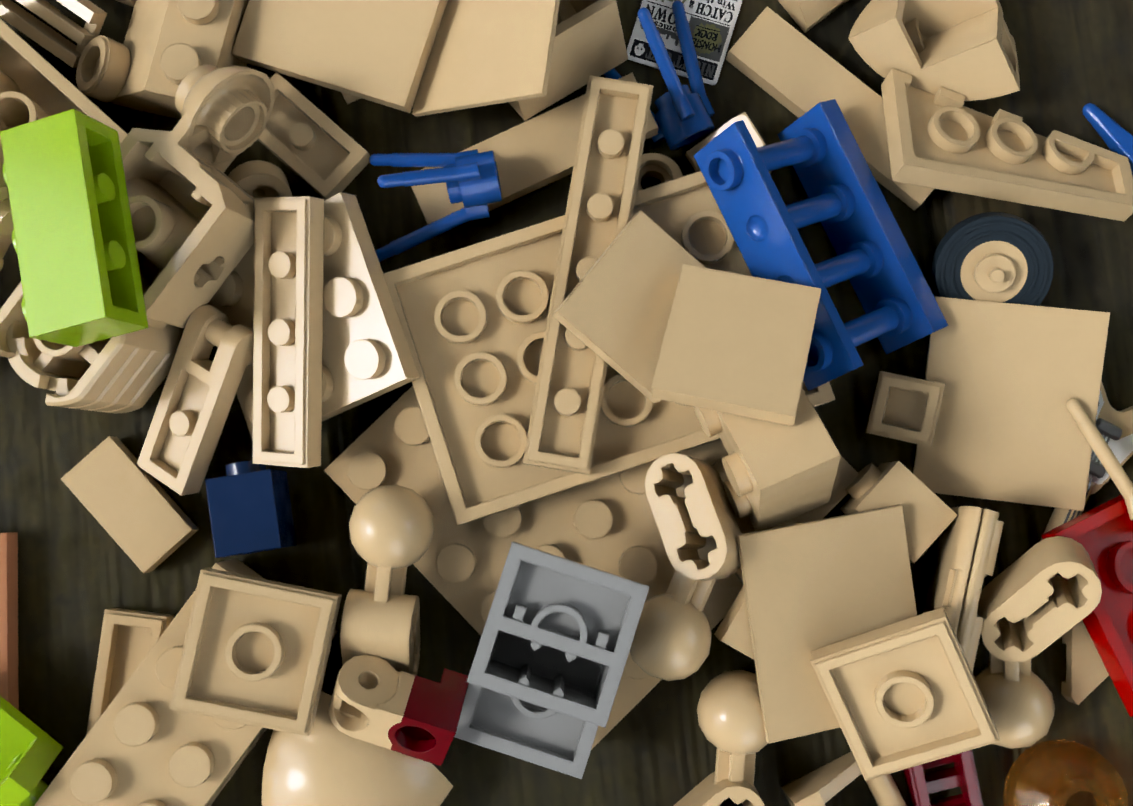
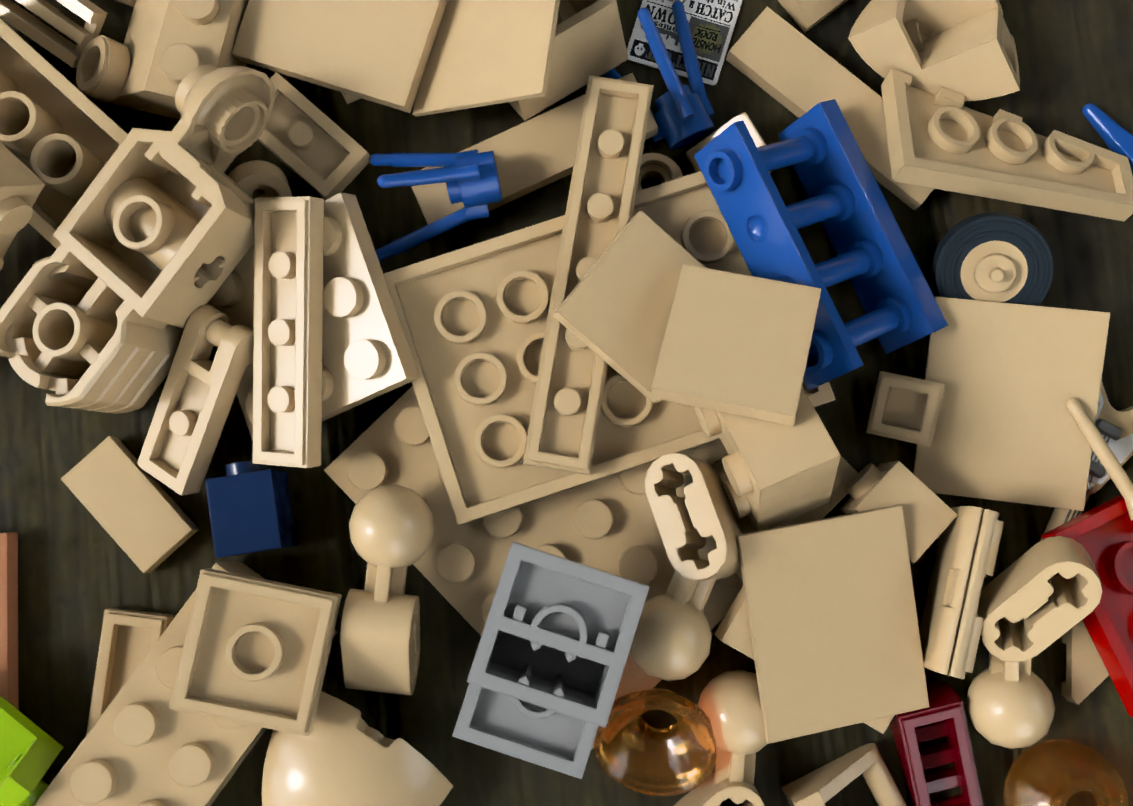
lime brick [0,109,149,347] -> none
leg [329,654,468,766] -> none
tan tile [810,607,1000,781] -> none
none -> clear orange piece [594,688,717,796]

